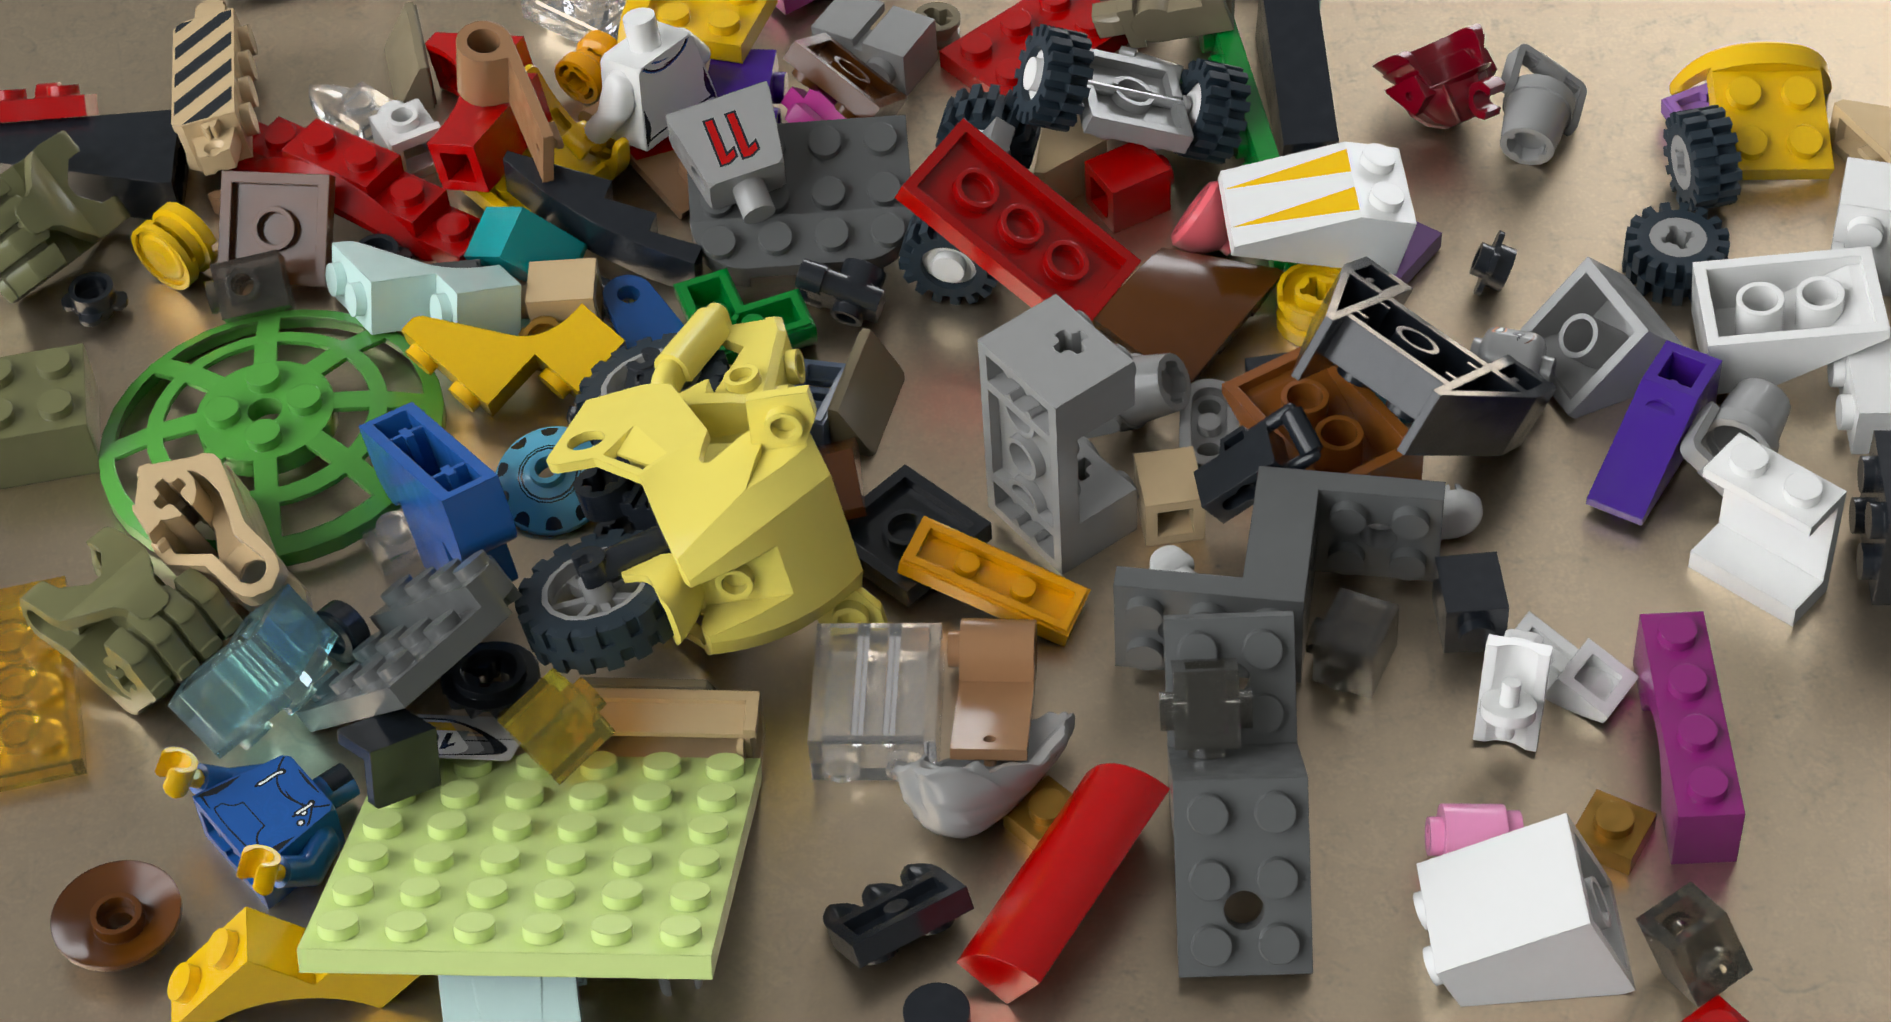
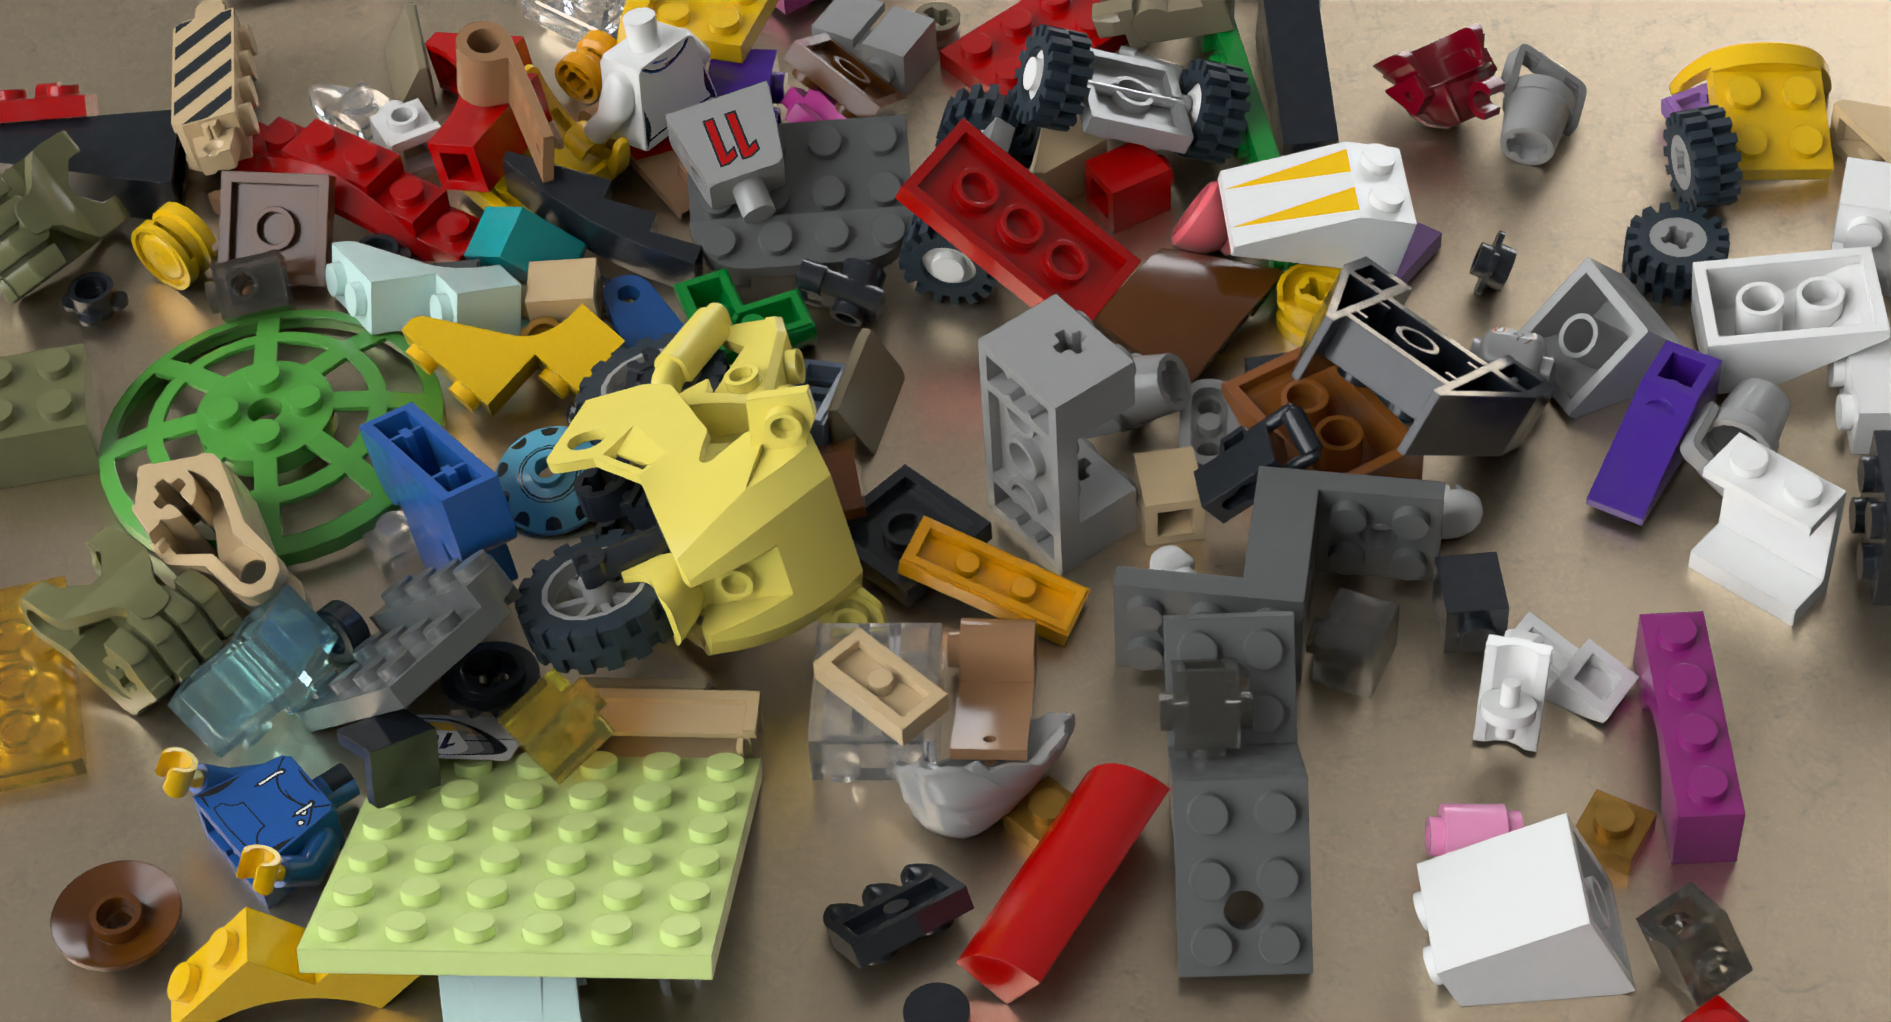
none -> tan plate [813,627,949,747]

